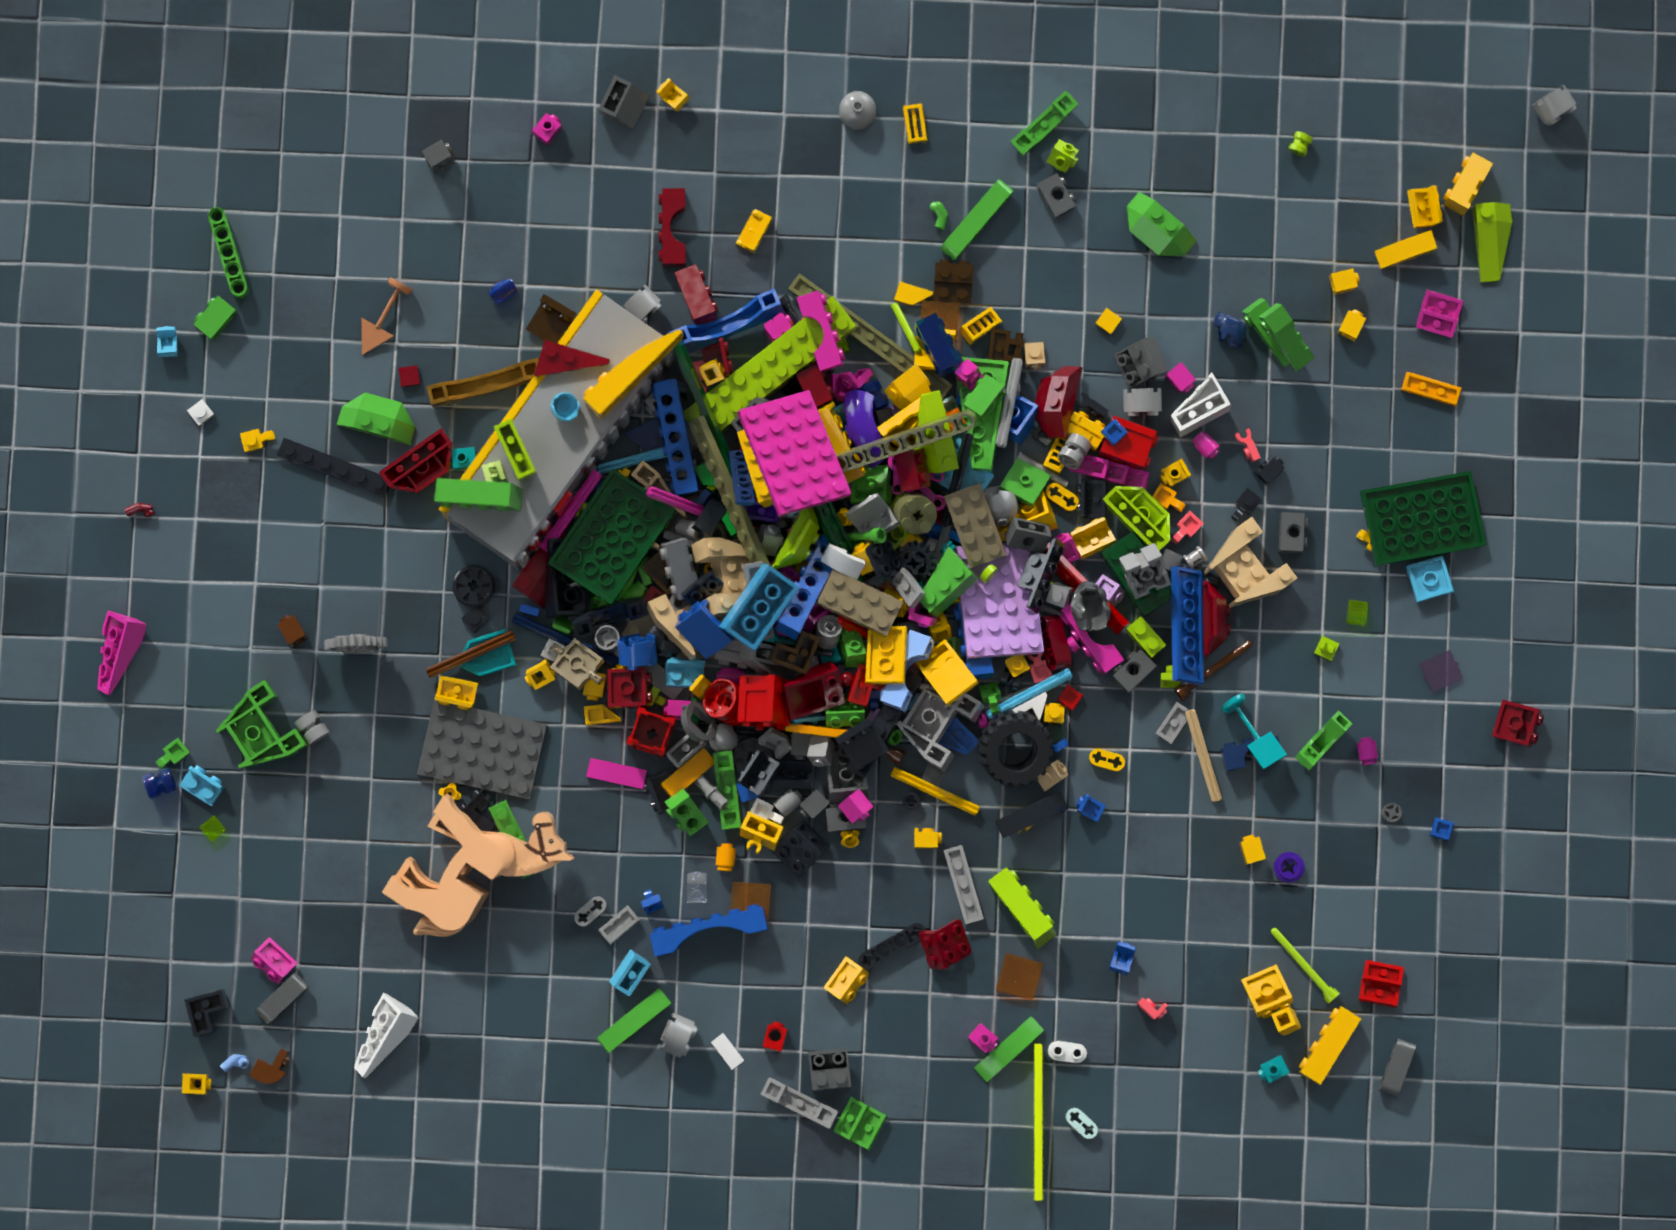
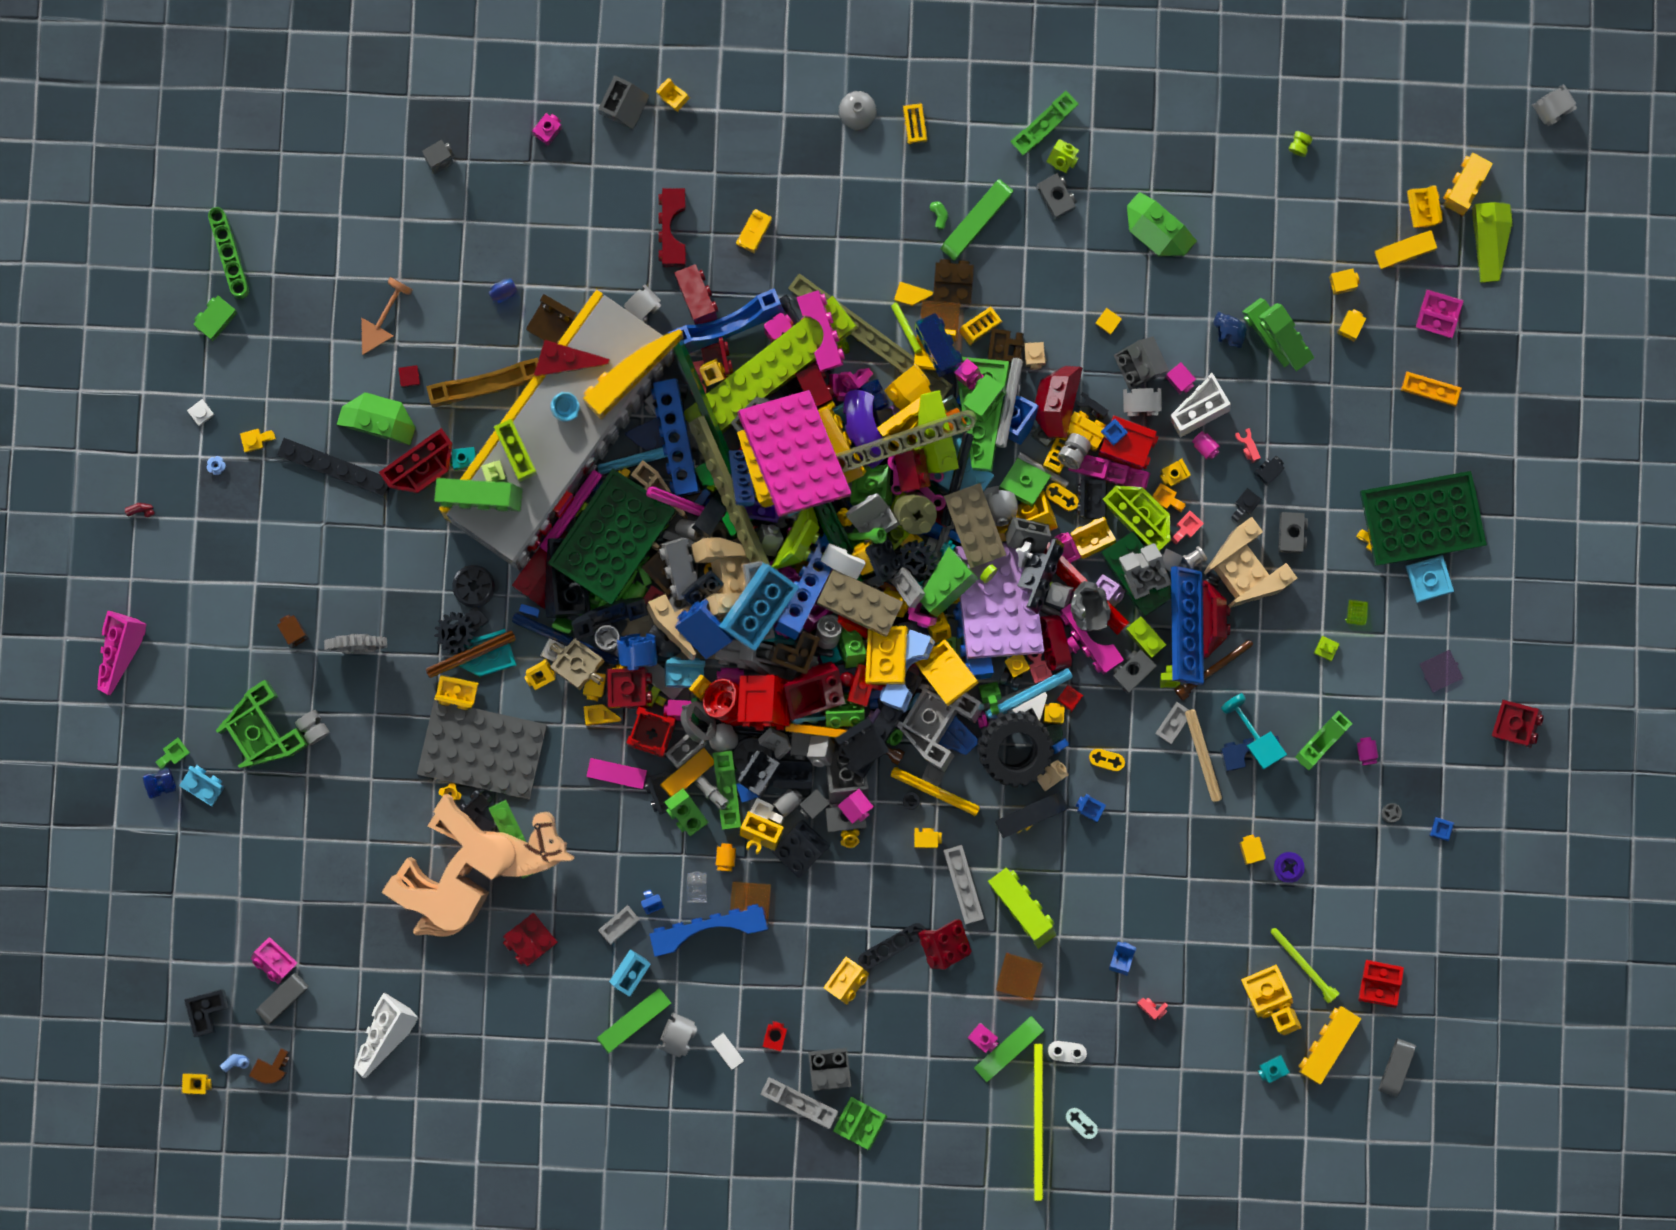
medium azure bracket [156,326,178,357] -> none
clear neon green tile [199,815,227,842] -> none
light grey beam [574,896,607,927] -> none
none -> light blue plate [207,456,226,475]
none -> black gear [434,612,476,654]
none -> dark red plate [503,912,558,967]
none -> white piece [1016,541,1033,568]

